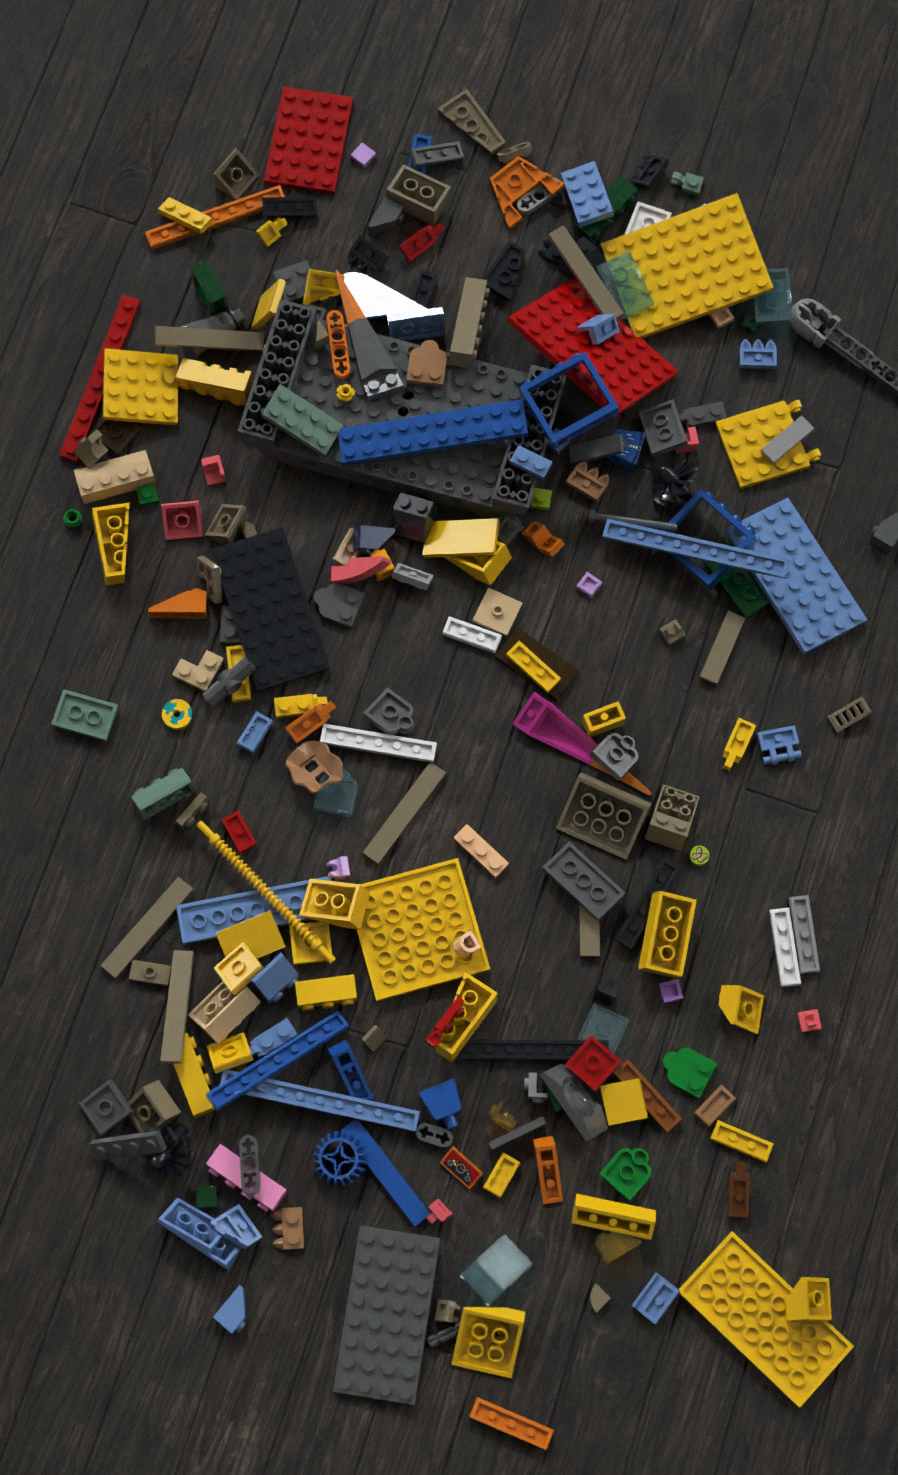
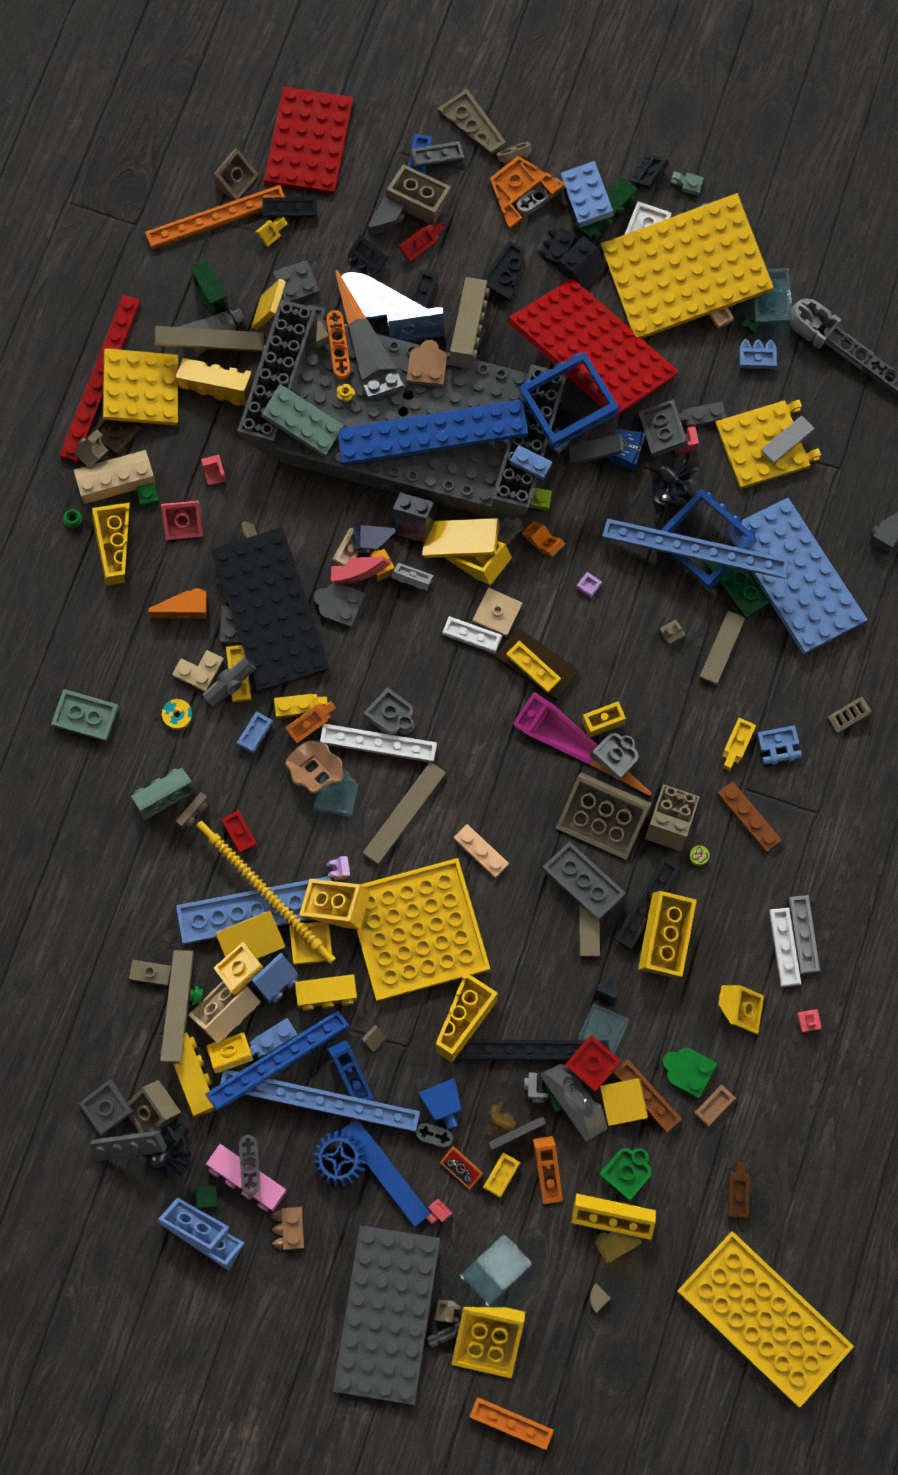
dark tan tile [100,877,193,979] -> none
yellow plate [158,197,213,234] -> none
dark tan plate [197,556,224,604] -> none
dark tan slope [205,504,248,545] -> none
medium blue wing [208,1204,262,1250] -> none
medium blue slope [213,1285,246,1334] -> none
yellow wing [303,269,345,305] -> none
lavender tile [351,143,376,168] -> none
red hinge [425,997,465,1049] -> none
light nougat plate [453,930,481,957] -> none
dark tan tile [548,225,624,319] -> none
medium nougat plate [566,461,609,502] -> none
medium blue panel [577,314,619,344] -> none
dark grey bar [588,509,678,531] -> none
clear light blue slope [596,251,654,320] -> none
medium blue plate [632,1272,680,1324] -> none
medium lavender plate [659,979,683,1004] -> none
yellow tile [710,1120,774,1163] -> none
yellow slope [786,1277,832,1321] -> none
none -> green plate [189,986,203,1006]
none -> dark orange plate [717,781,782,853]

